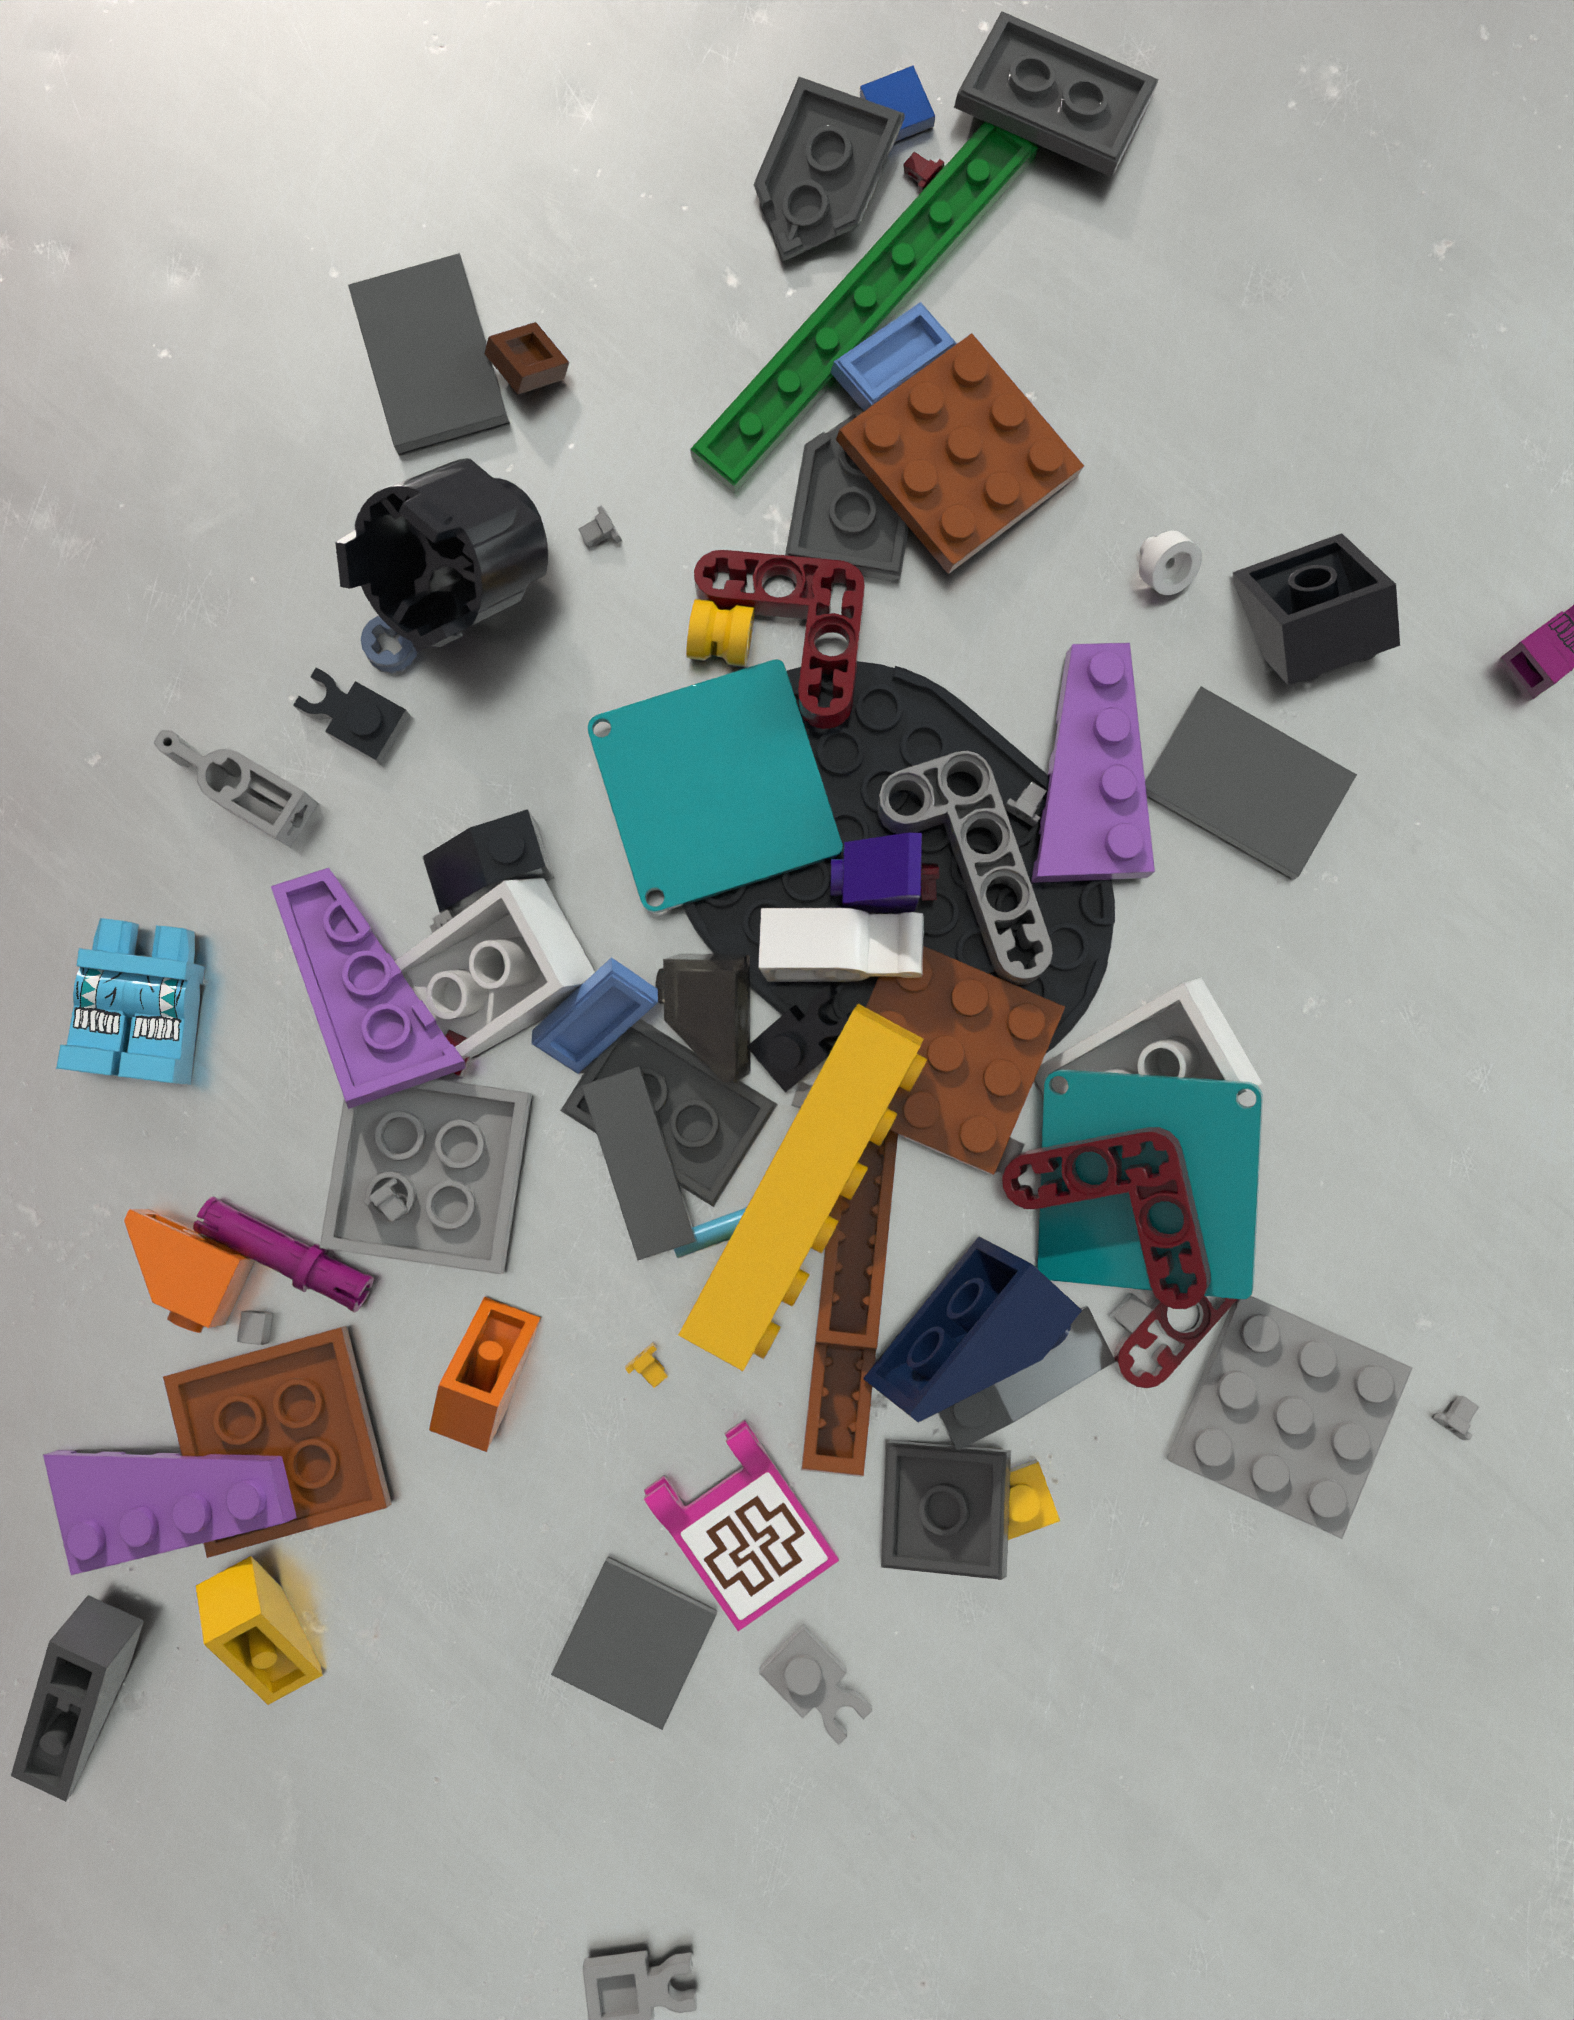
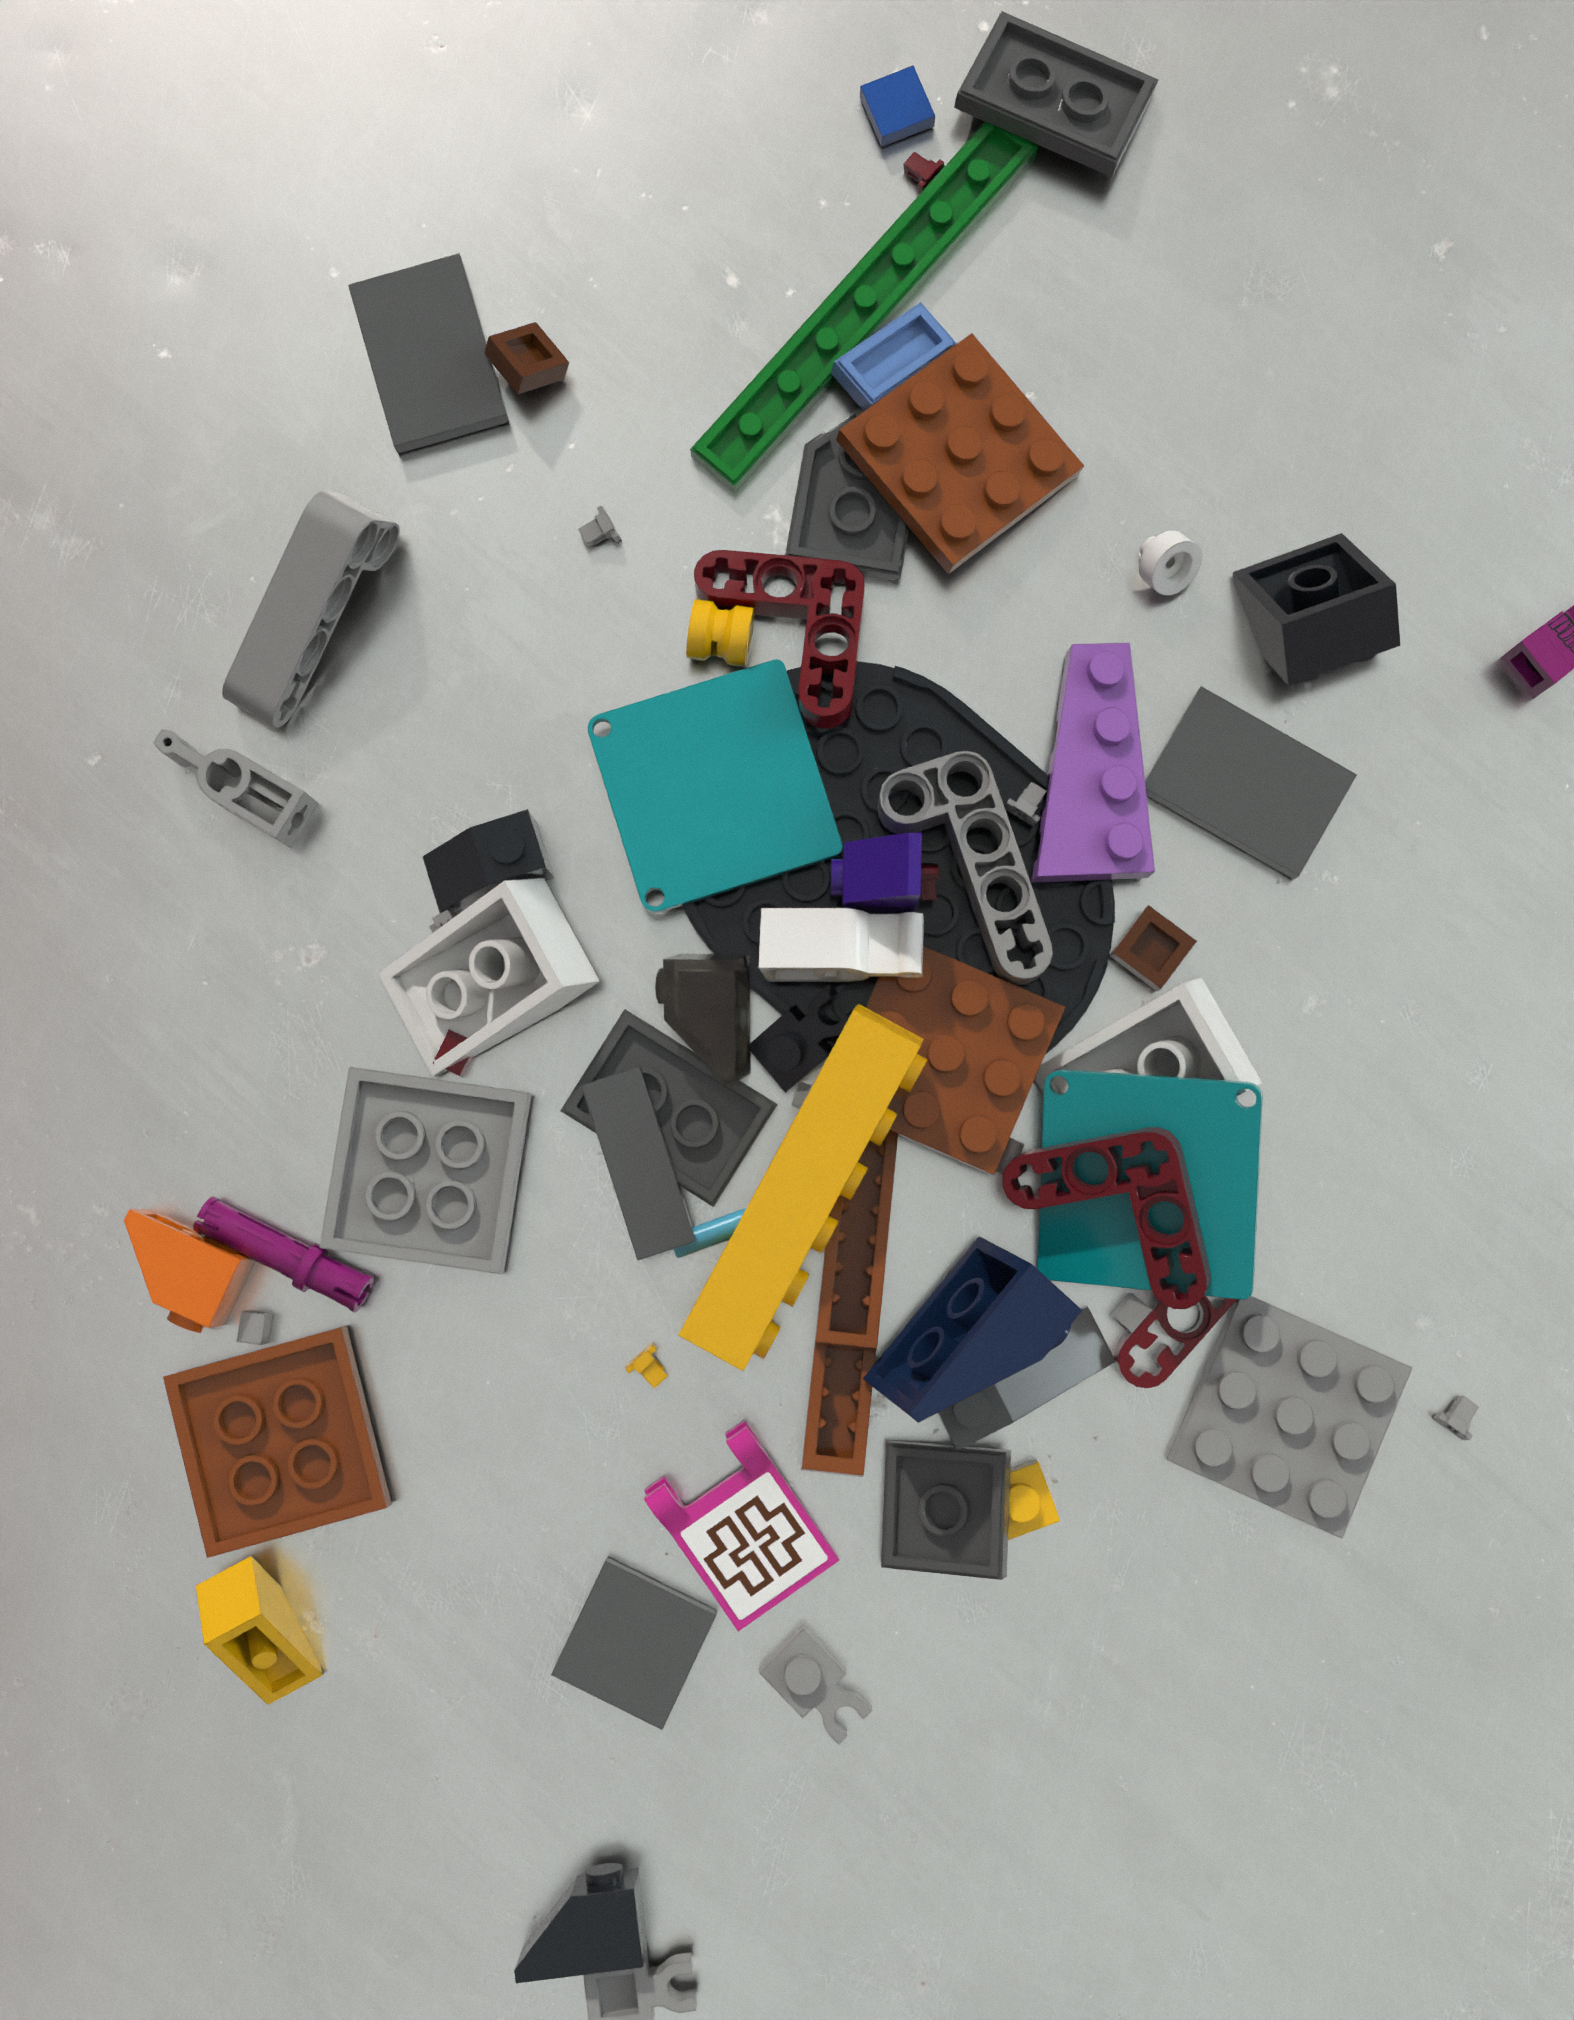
dark grey slope [11,1595,144,1802] -> none
medium lavender wing [43,1450,297,1575] -> none
medium azure hips [56,918,205,1085] -> none
medium lavender wing [271,868,466,1109] -> none
black plate [293,667,410,765] -> none
black piece [335,458,548,653] -> none
sand blue bush [361,616,417,673] -> none
light grey piece [363,1177,407,1222] -> none
orange slope [429,1297,541,1452] -> none
medium blue tile [532,957,658,1074] -> none
dark grey tile [753,77,905,261] -> none
none -> light grey beam [222,491,400,728]
none -> black slope [514,1863,647,1983]
none -> reddish brown plate [1109,905,1197,991]

